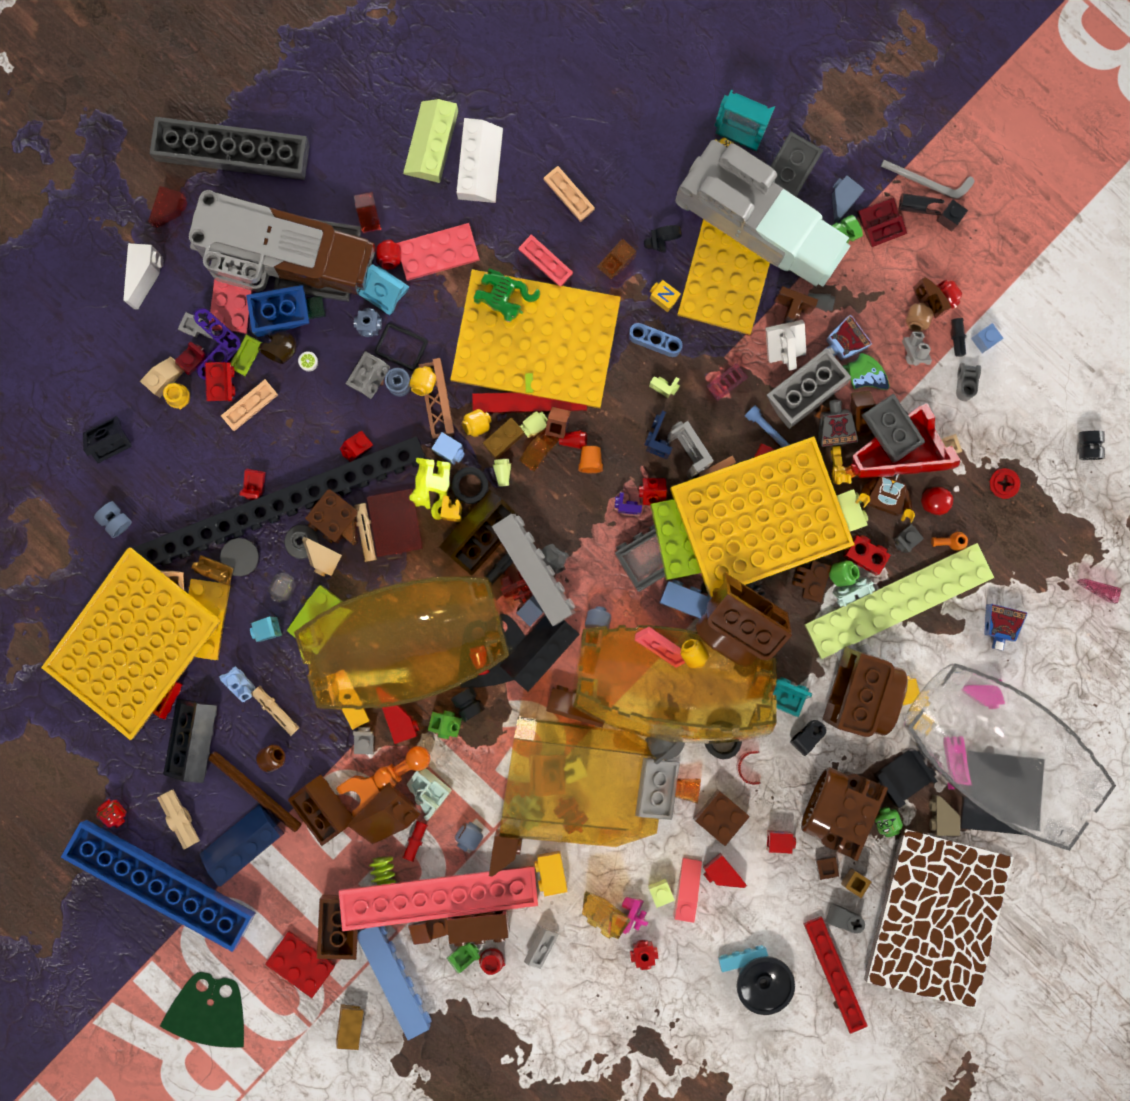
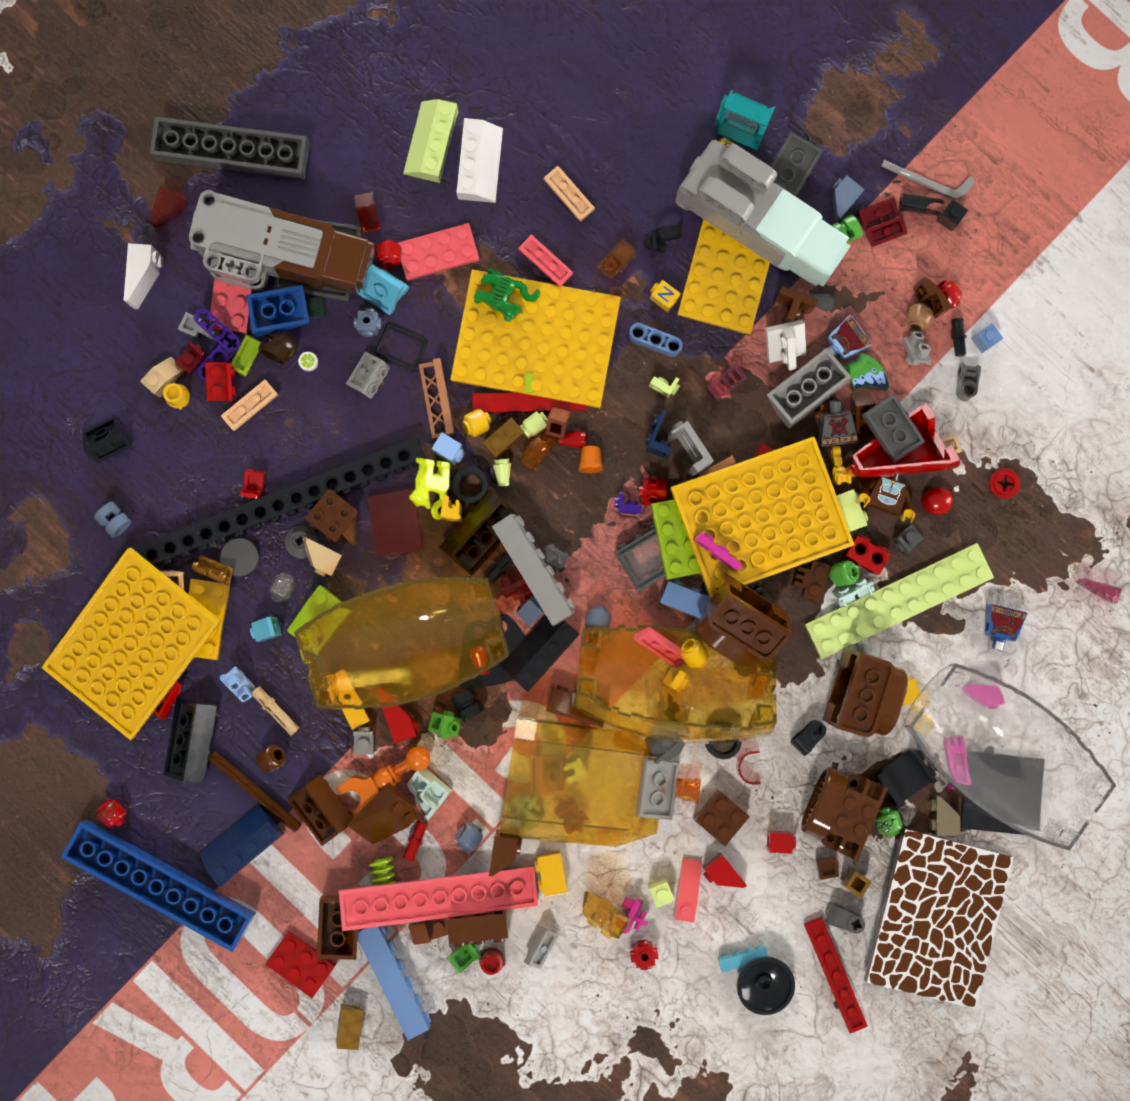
tan piece [158,789,200,849] -> none
dark green piece [160,972,244,1048] -> none
red bracket [340,430,373,462] -> none
tan pin [354,503,377,562] -> none
sand blue wheel [385,368,411,397] -> none
yellow head [410,366,436,396] -> none
medium blue piece [744,405,790,448] -> none
teal bracket [762,677,812,717] -> none
orange bar [931,532,968,551] -> none
black wheel [1079,431,1105,460] -> none
none -> yellow bracket [663,667,689,693]
none -> dark pink hinge [693,533,741,571]

